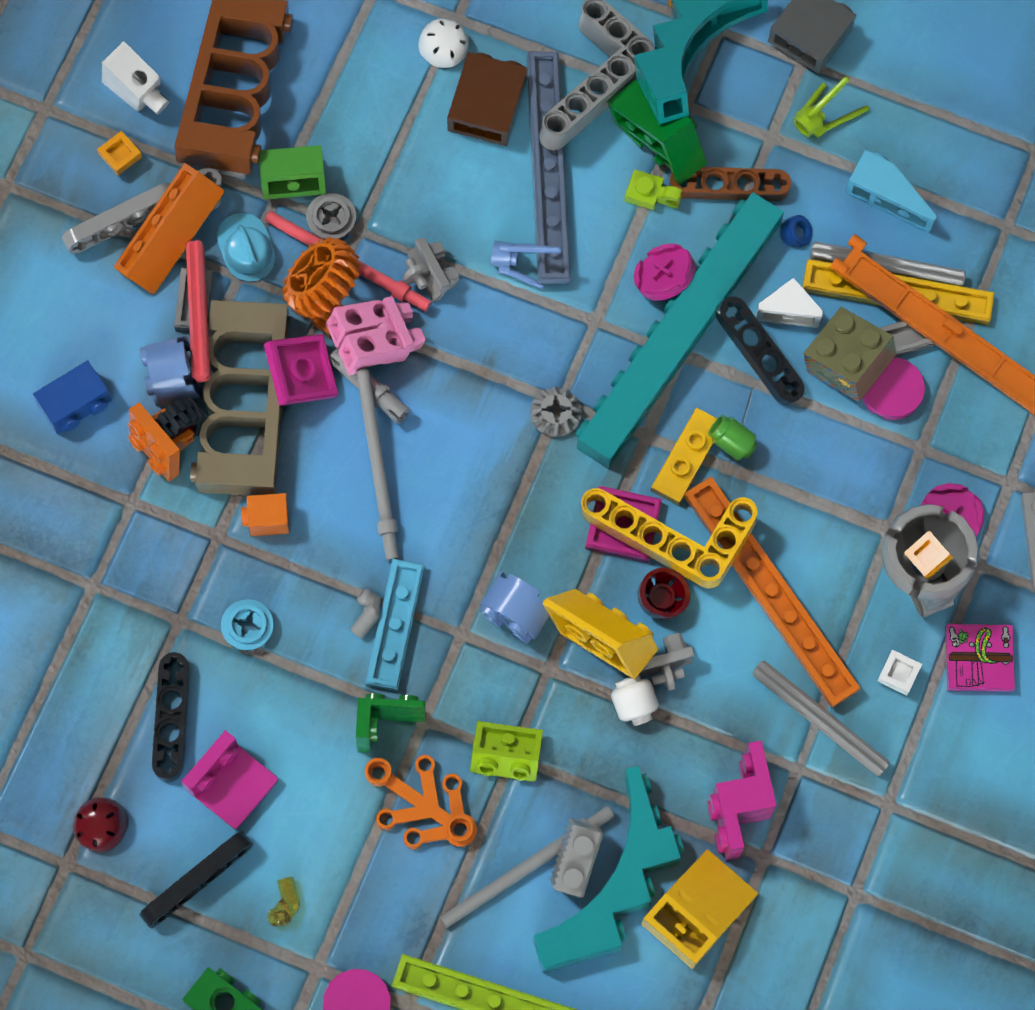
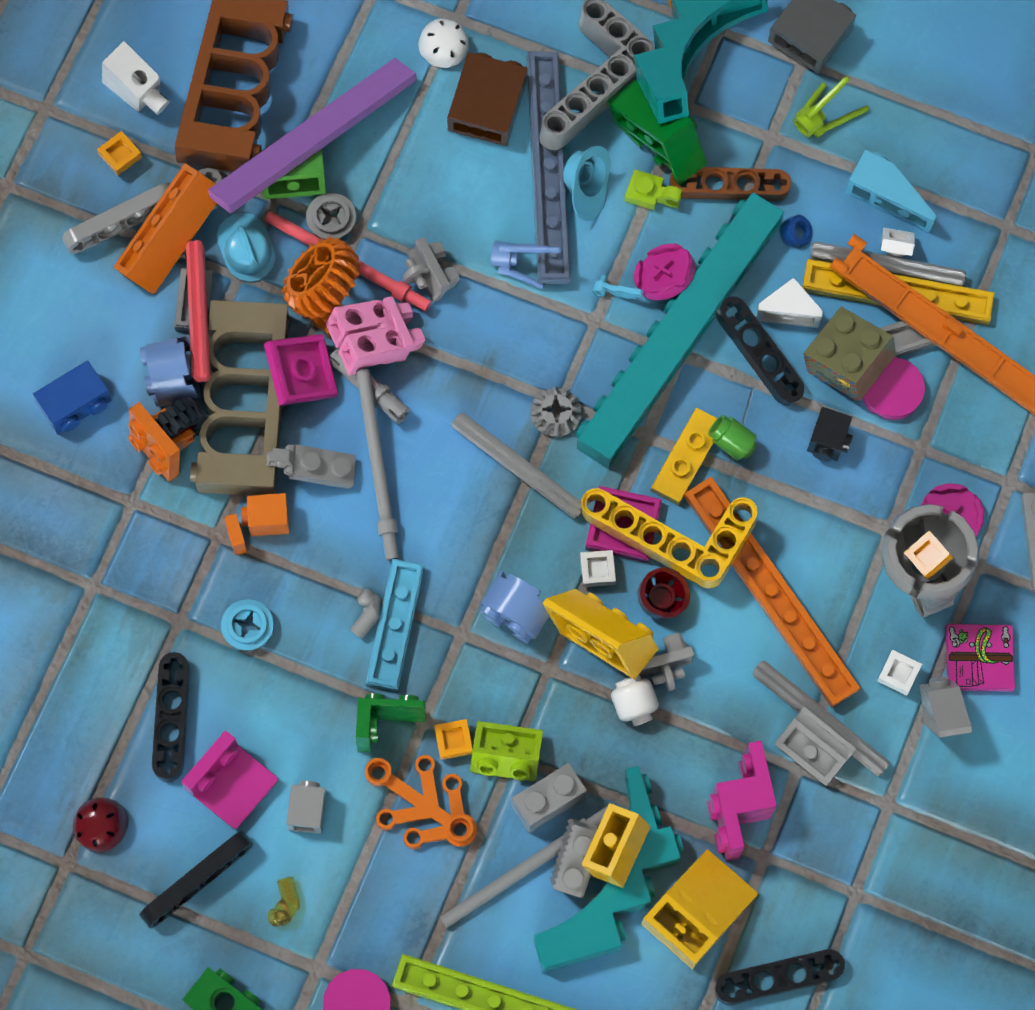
none -> medium lavender tile [208,58,417,214]
none -> orange tile [224,513,247,556]
none -> light grey hinge [267,444,356,489]
none -> light grey brick [286,781,327,834]
none -> light orange plate [434,719,473,760]
none -> light grey axle [451,413,582,519]
none -> light grey brick [511,763,587,833]
none -> medium azure piece [563,145,611,221]
none -> white plate [580,550,616,587]
none -> yellow brick [581,803,651,888]
none -> medium azure piece [592,275,643,299]
none -> black beam [714,949,845,1005]
none -> light grey plate [774,706,857,786]
none -> black brick [807,407,853,461]
none -> white plate [881,227,915,257]
none -> light grey slope [919,677,972,738]

